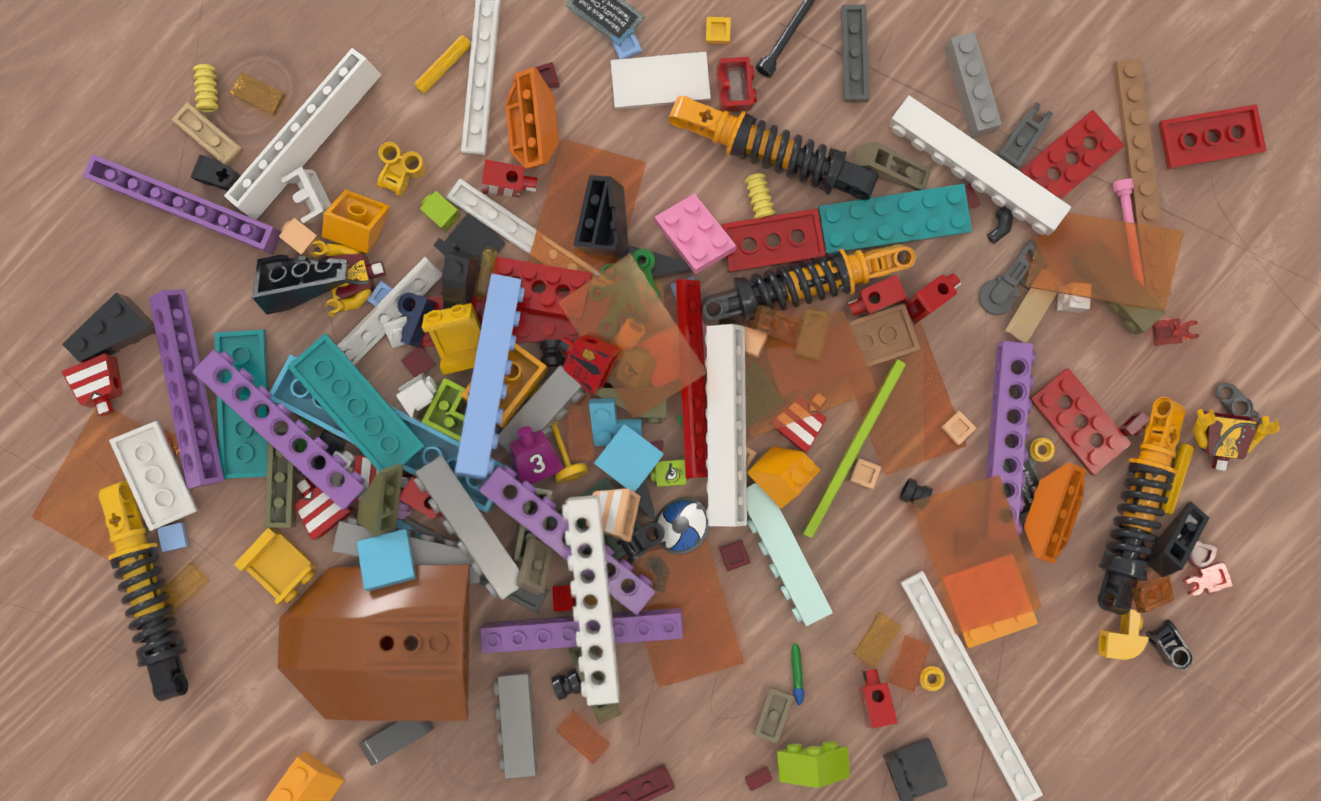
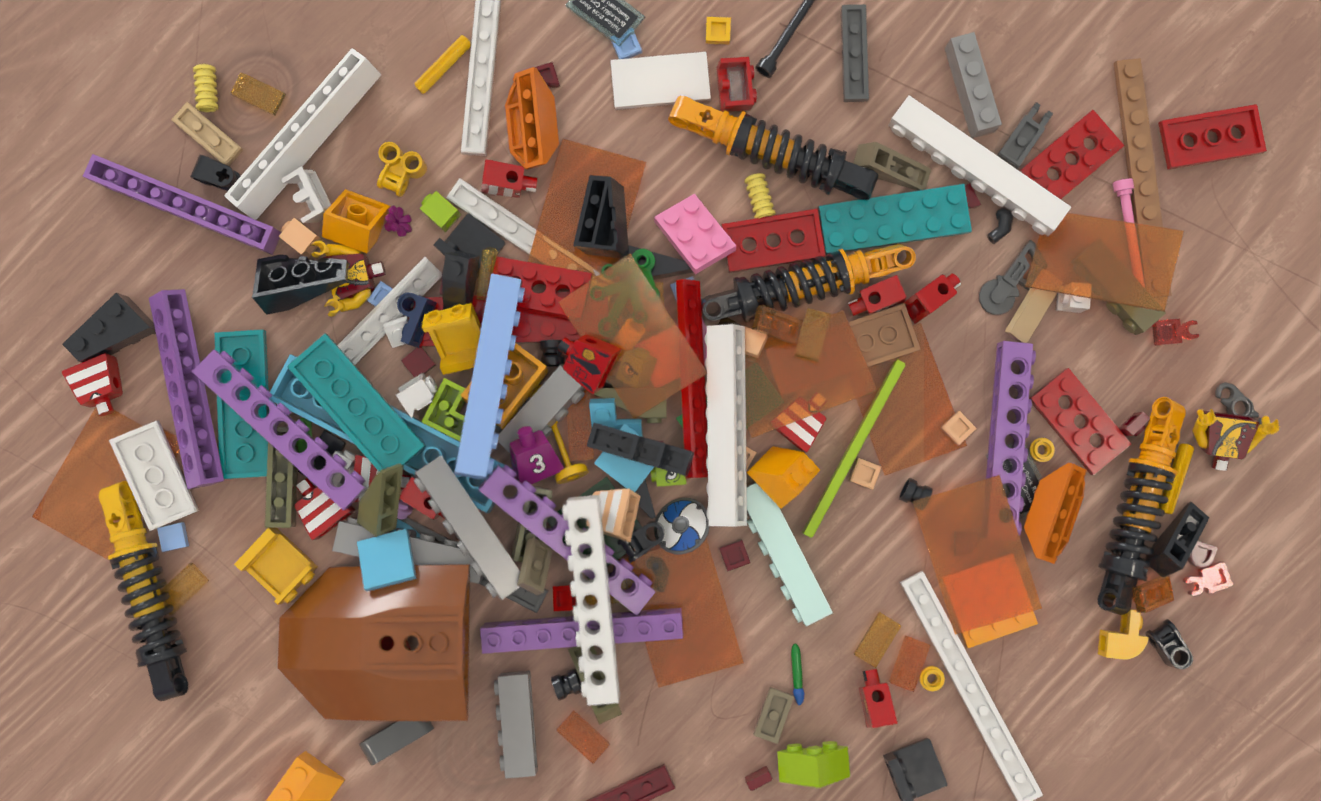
none -> magenta plant [384,205,412,237]
none -> black slope [586,423,694,476]

